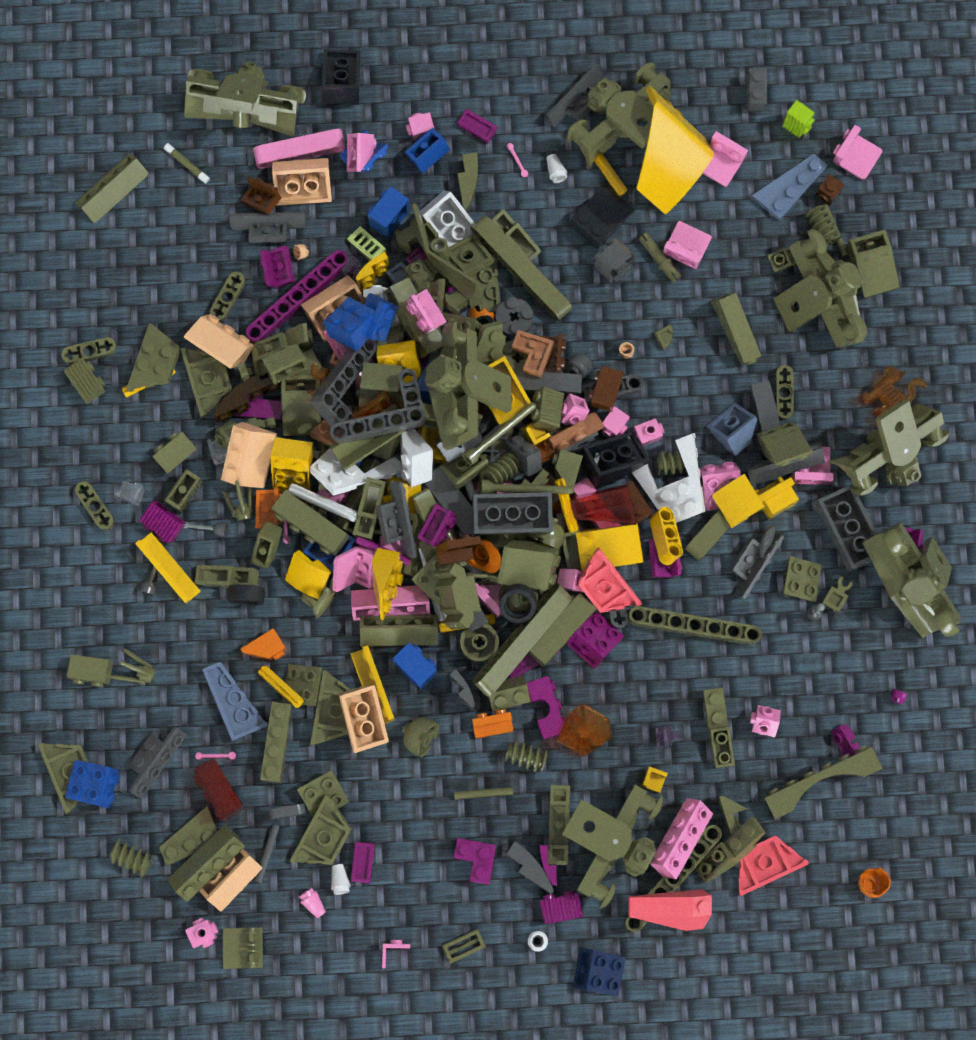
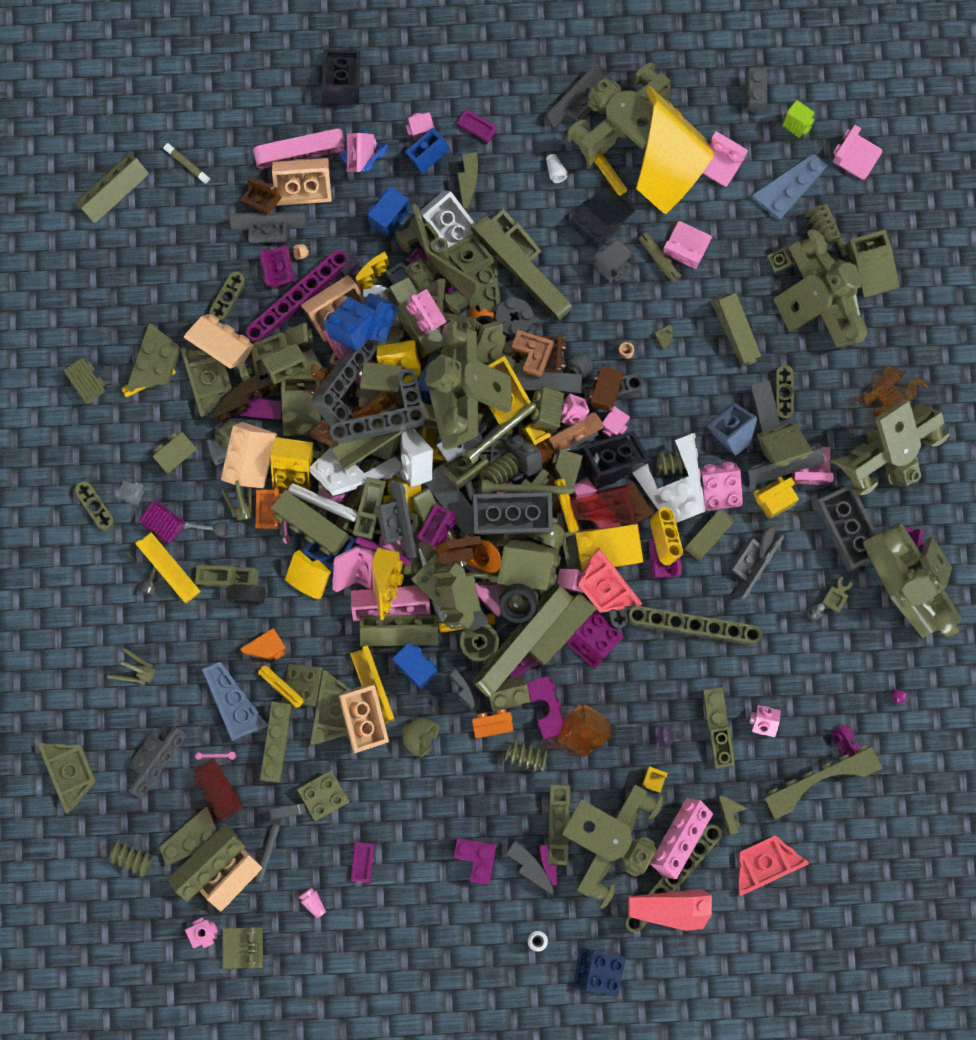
olive beam [61,337,117,365] -> none
blue bracket [66,760,119,809] -> none
olive brick [67,654,113,688] -> none
olive brick [164,469,203,514] -> none
olive piece [184,62,306,137] -> none
olive plate [244,417,276,429] -> none
olive brick [250,522,283,569] -> none
olive wing [290,794,352,865] -> none
olive piece [300,577,335,618] -> none
white cone [331,864,351,895] -> none
yellowish green slope [347,226,387,261] -> none
bright pink bracket [382,940,410,968] -> none
olive tile [442,929,486,964] -> none
olive bar [454,787,513,800] -> none
bright pink hinge [506,143,528,178] -> none
magenta brick [539,890,583,925] -> none
bright pink brick [633,418,664,447] -> none
olive slope [695,817,765,883] -> none
yellow slope [712,474,765,528] -> none
olive hinge [782,556,822,602] -> none
reddish brown brick [815,174,844,206] -> none
orange hair [858,867,891,898] -> none

